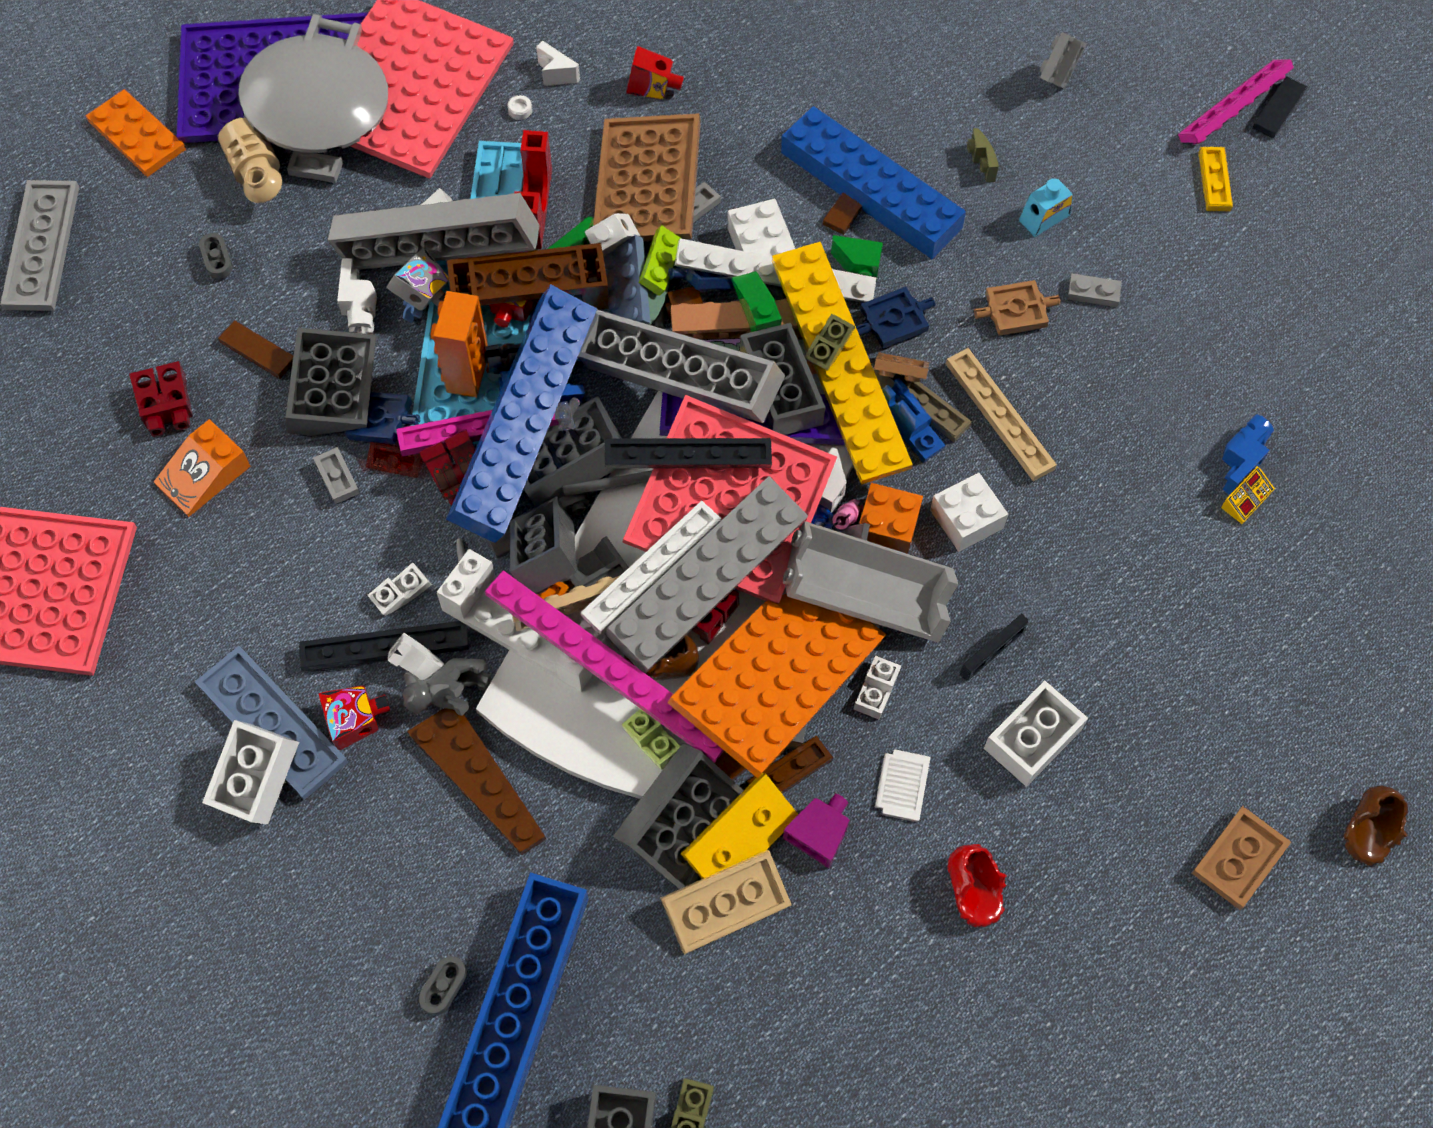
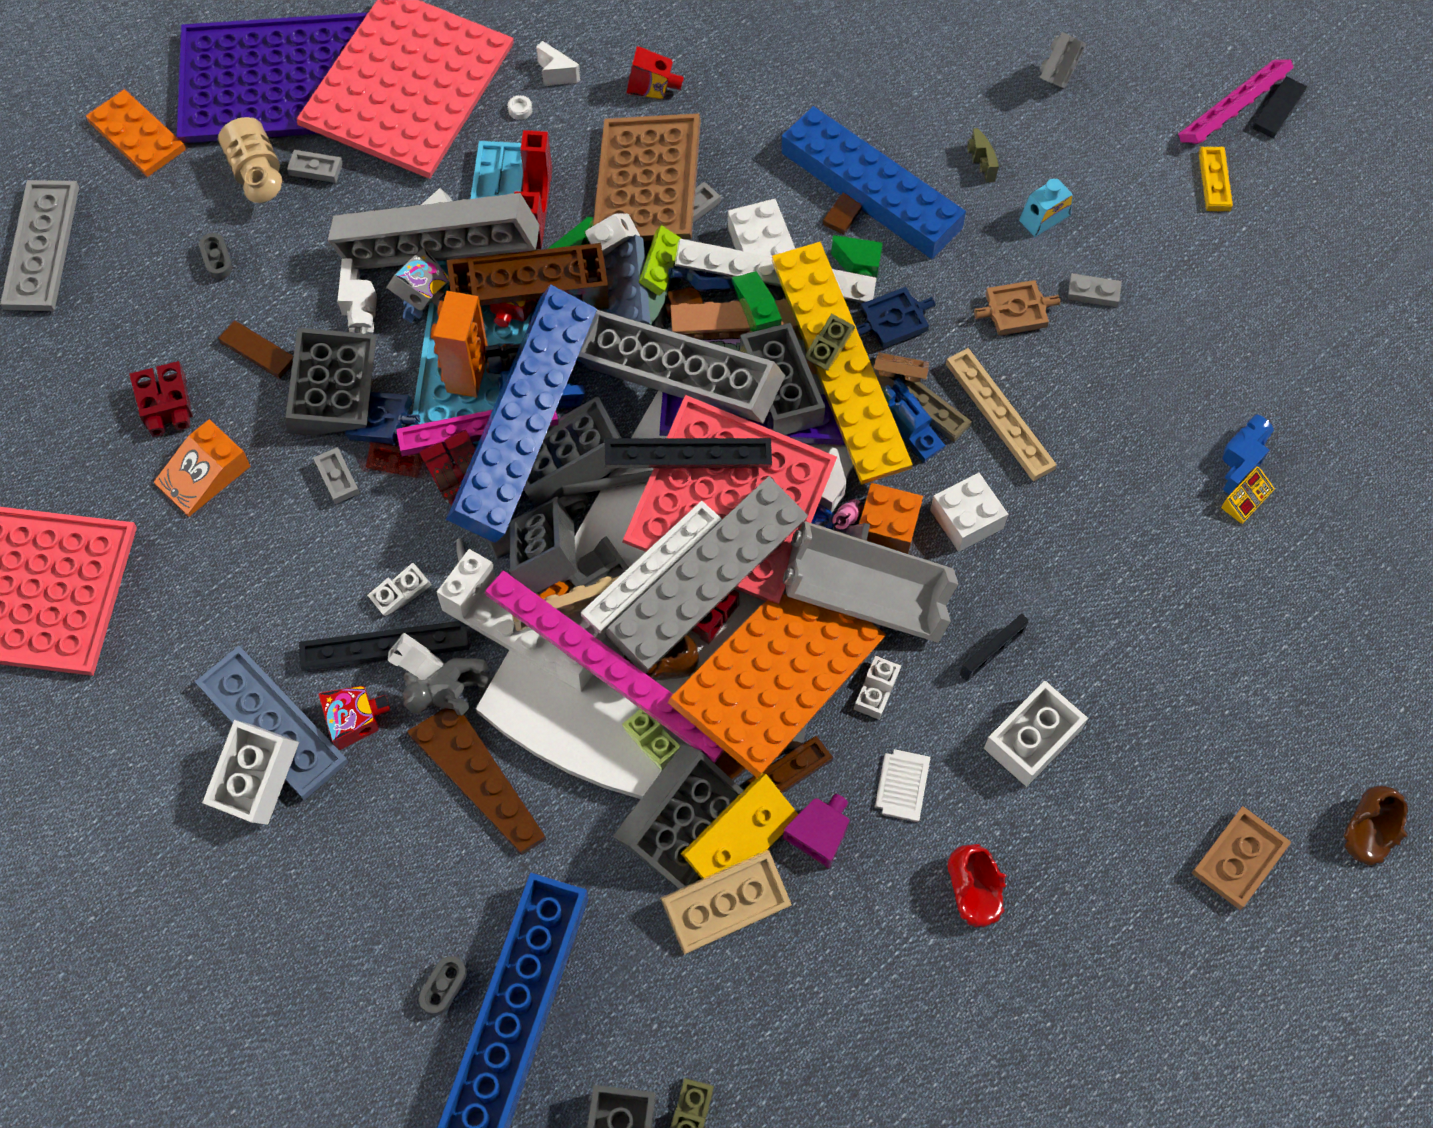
light grey dish [239,14,388,153] -> none
clear bar [555,398,580,431] -> none

